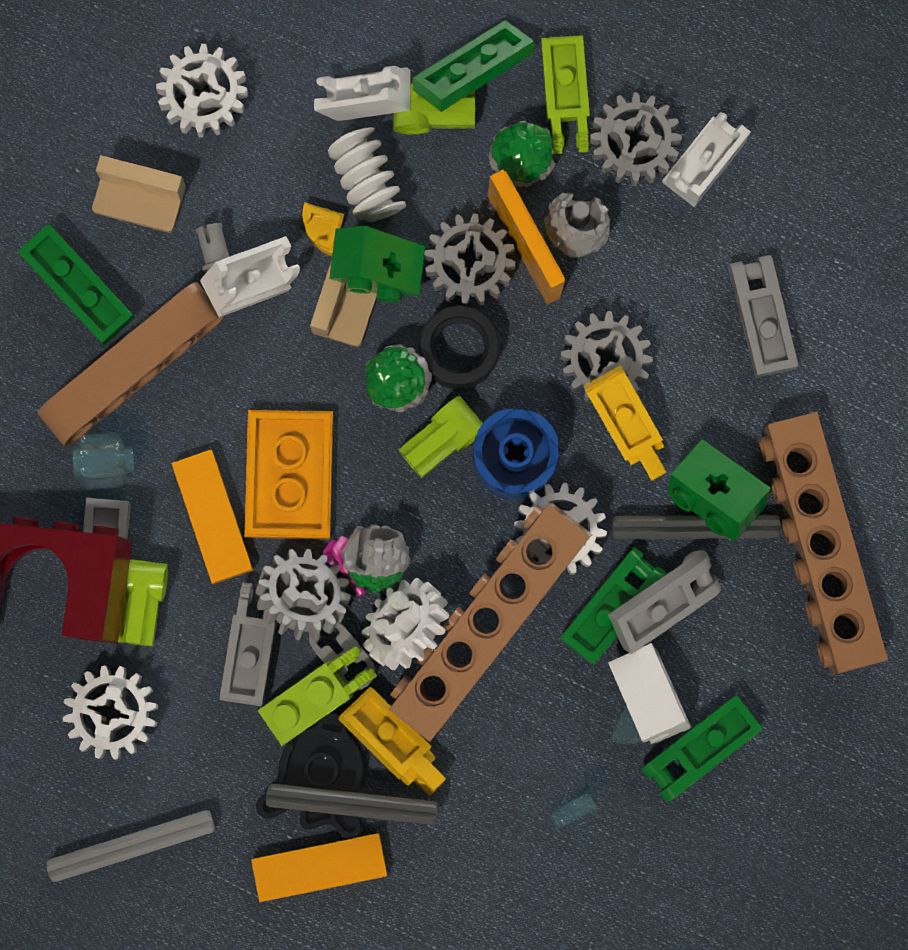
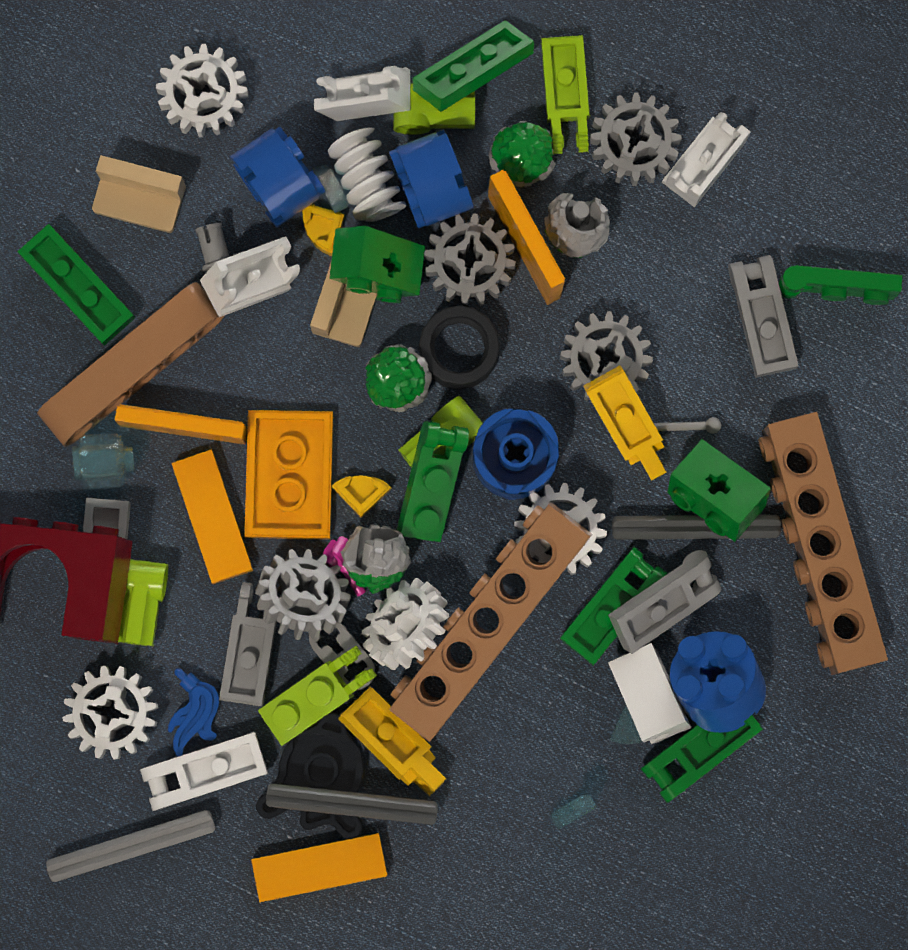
none -> light orange tile [115,404,247,445]
none -> white plate [140,732,268,811]
none -> blue piece [168,668,219,756]
none -> blue brick [229,126,326,227]
none -> clear light blue tile [311,163,349,213]
none -> yellow tile [331,475,392,518]
none -> blue brick [389,129,474,228]
none -> green plate [397,421,469,542]
none -> light grey hinge [654,417,722,434]
none -> blue brick [670,631,766,733]
none -> green plate [778,265,902,305]

